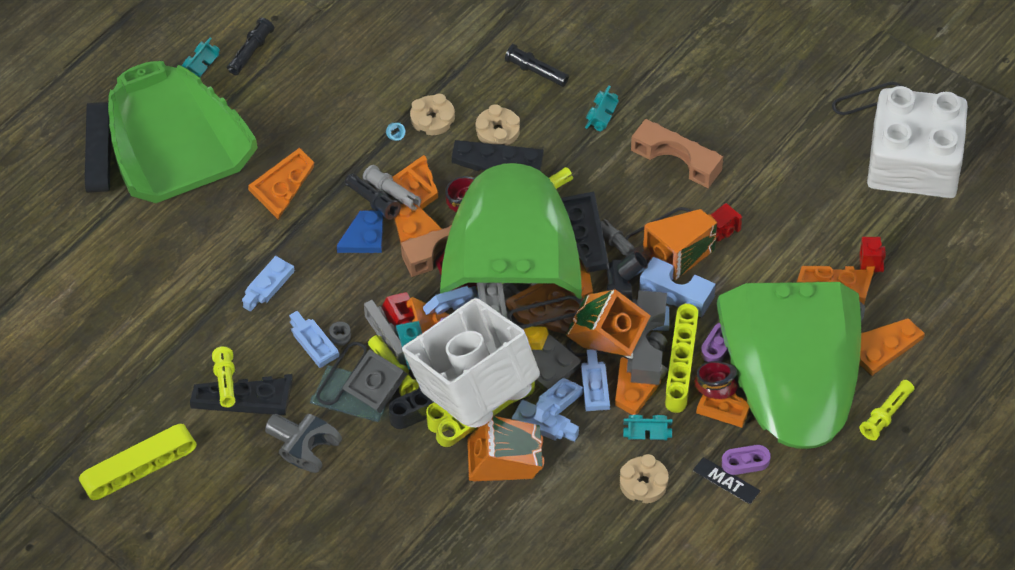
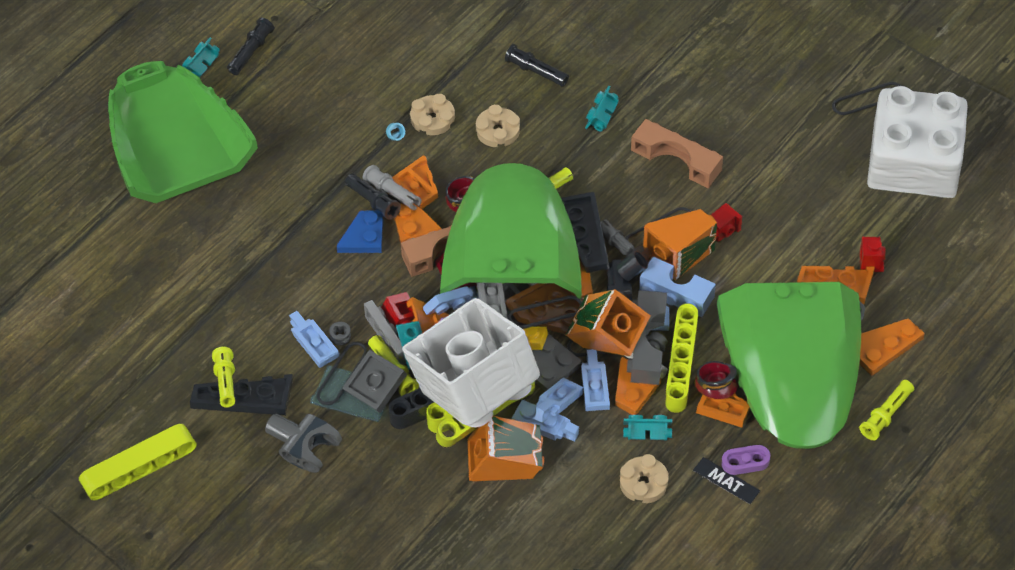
black beam [85,102,111,193] -> none
light blue hinge [242,256,295,312] -> none
orange wing [248,148,314,220] -> none
black wing [452,140,544,171] -> none
medium lavender plate [701,323,729,362] -> none

